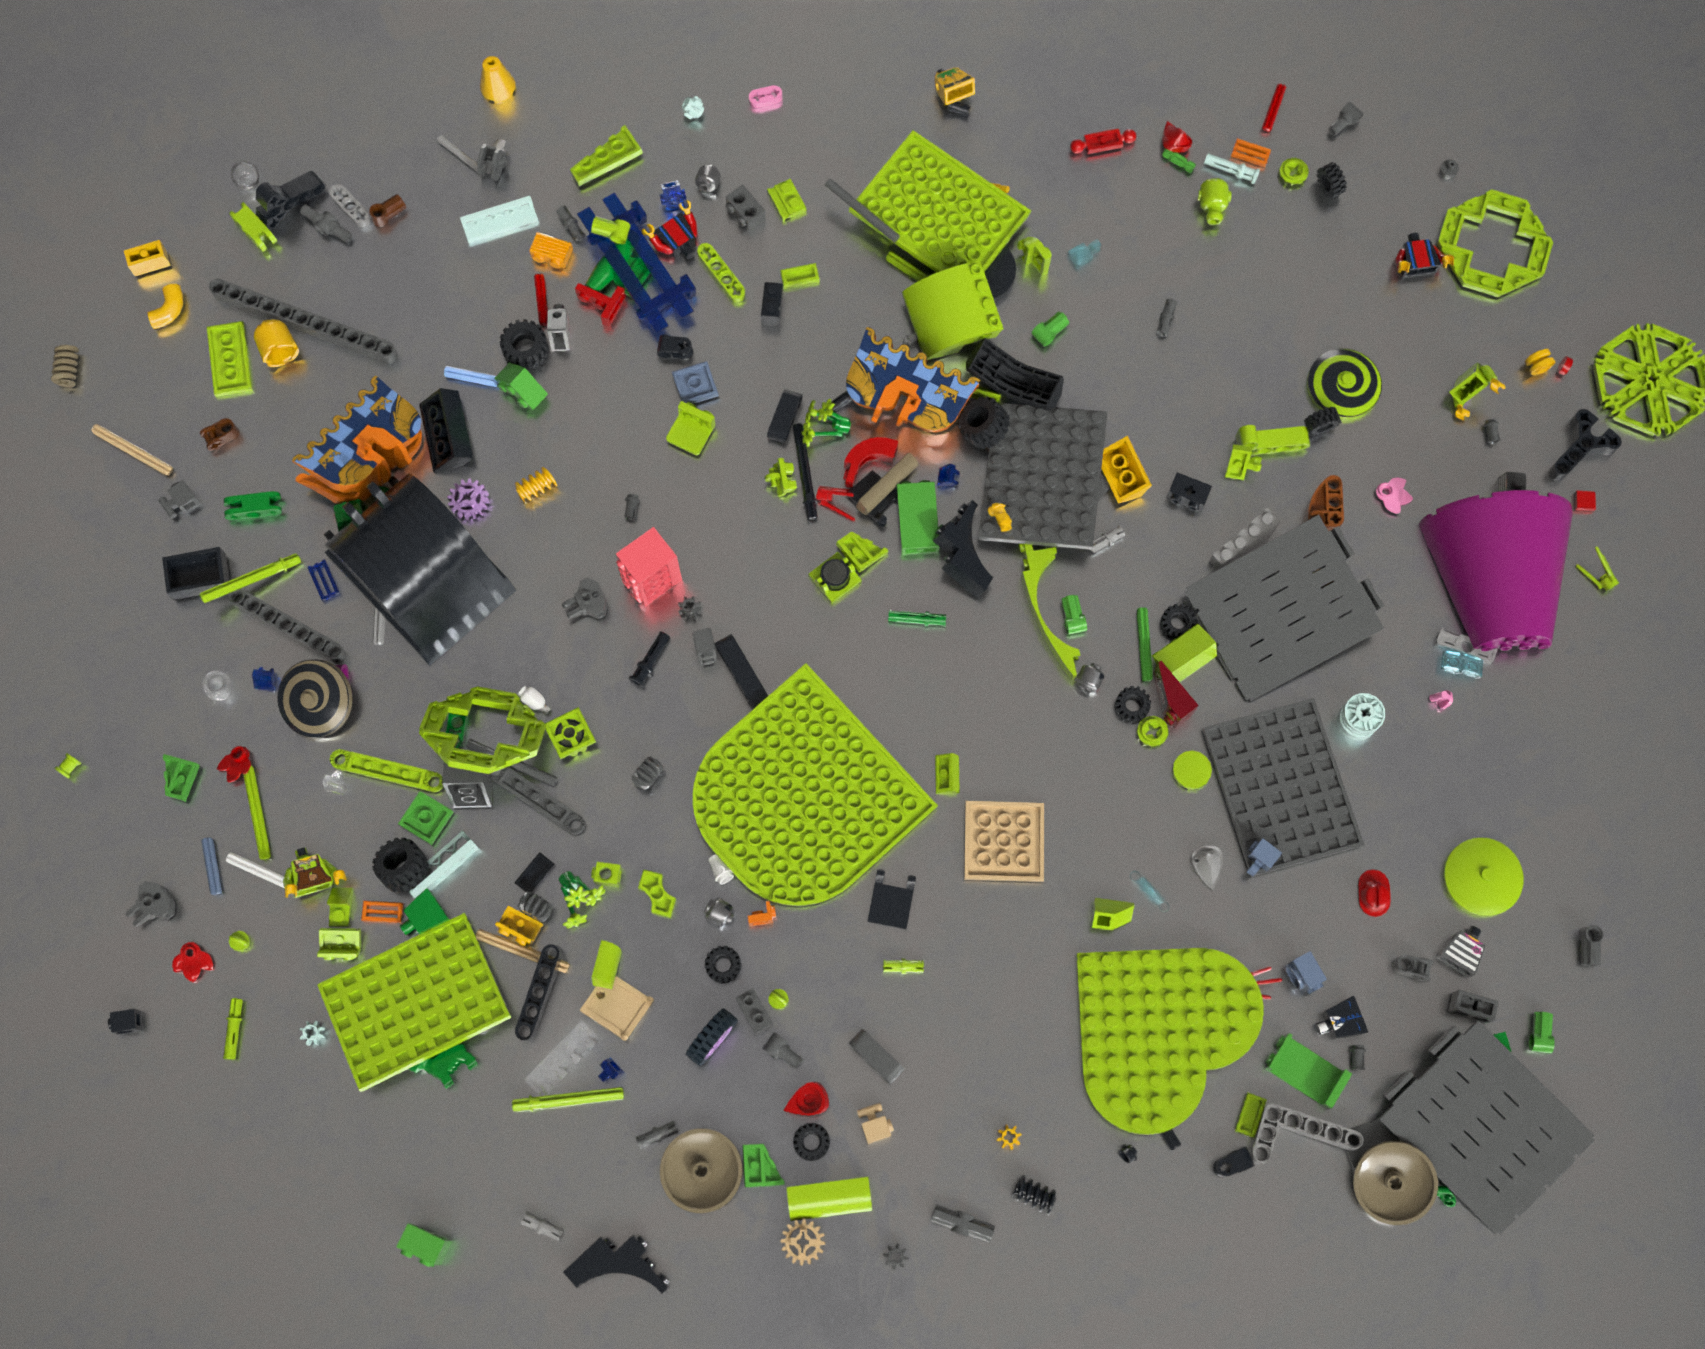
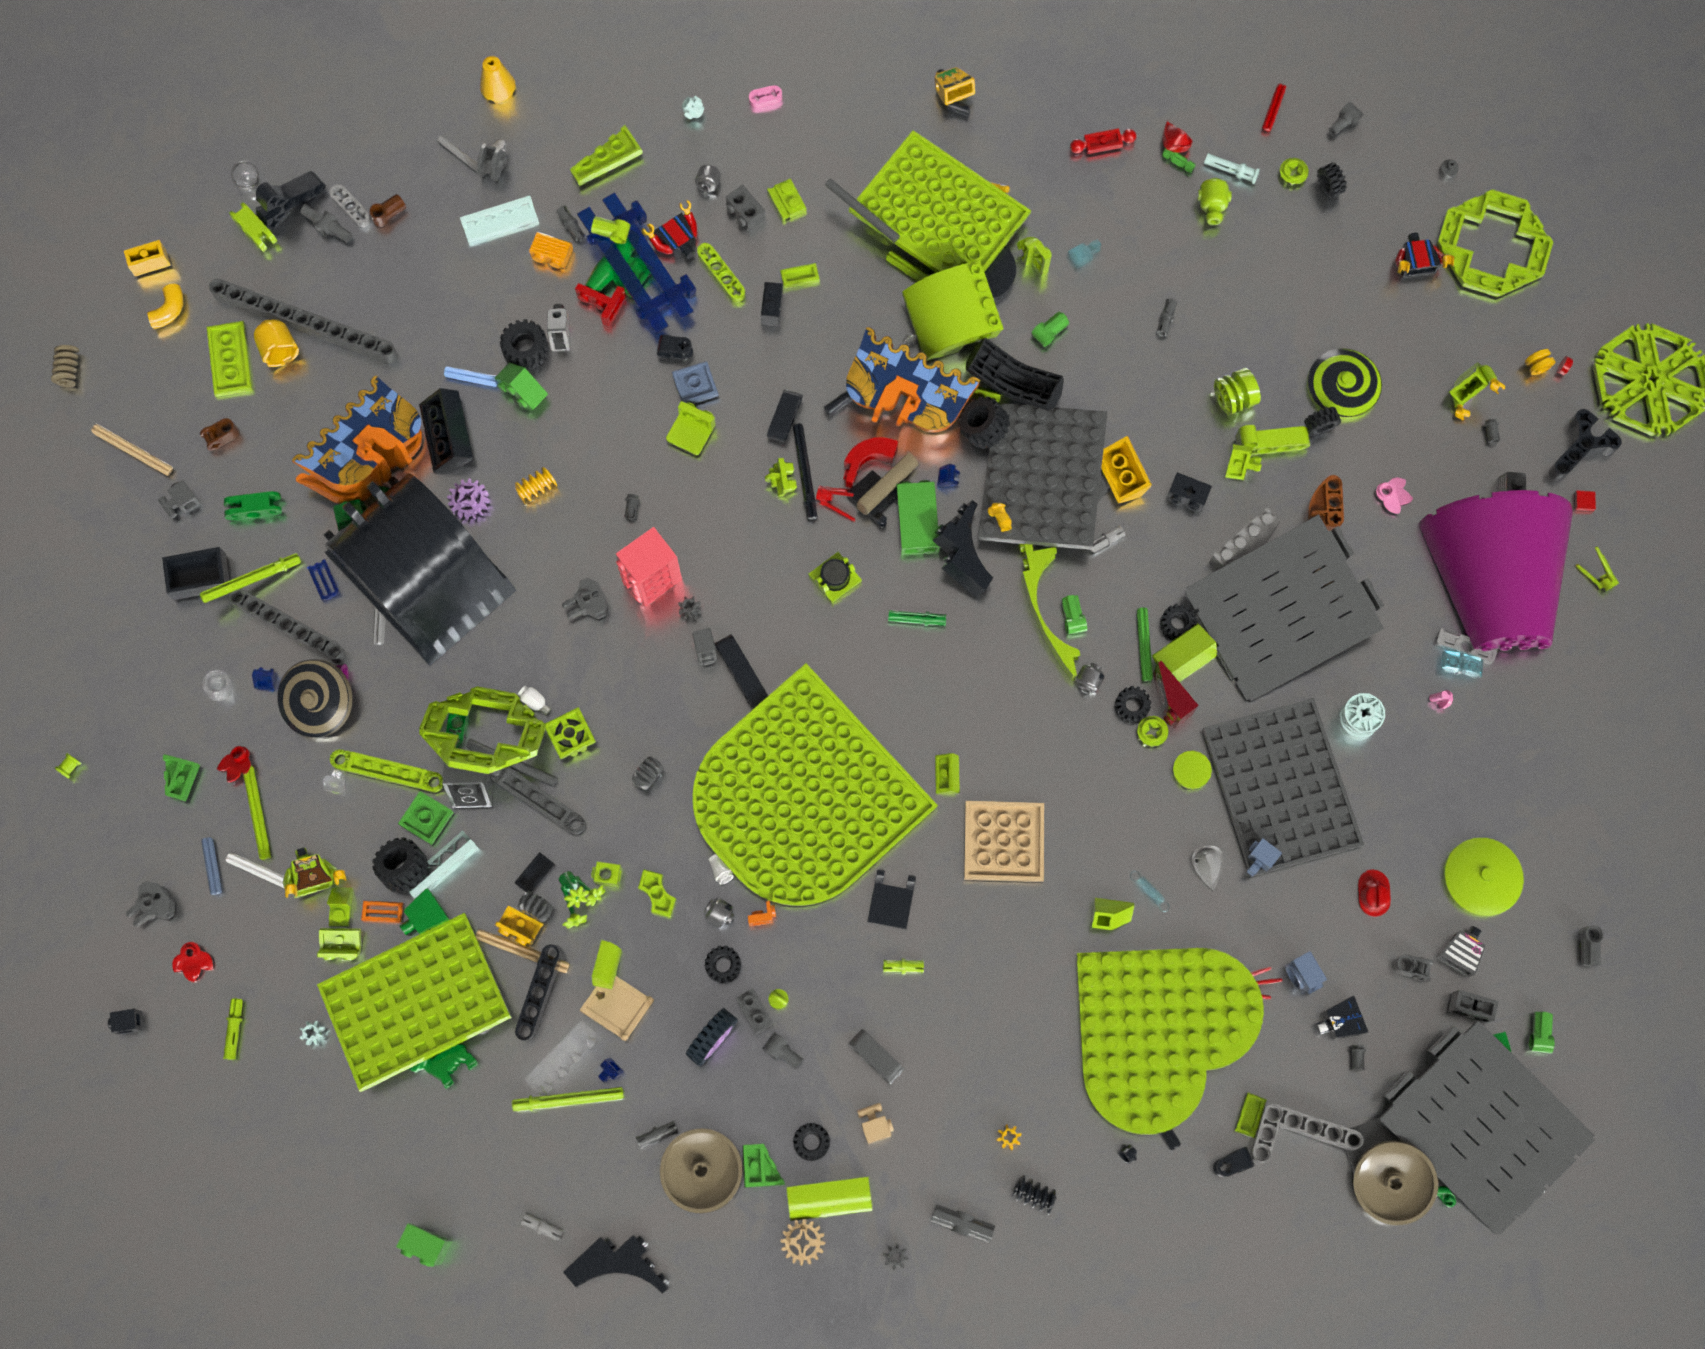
lime tile [229,931,251,951] -> none
red axle [534,273,548,326] -> none
black pin [628,631,670,687] -> none
clear blue brick [659,180,687,211] -> none
red piece [783,1082,829,1116] -> none
plant [801,399,851,447] -> none
lime wing [836,532,888,573] -> none
orange tile [1231,138,1271,168] -> none
bright green panel [1265,1033,1352,1109] -> none
none -> lime wheel [1214,367,1261,416]

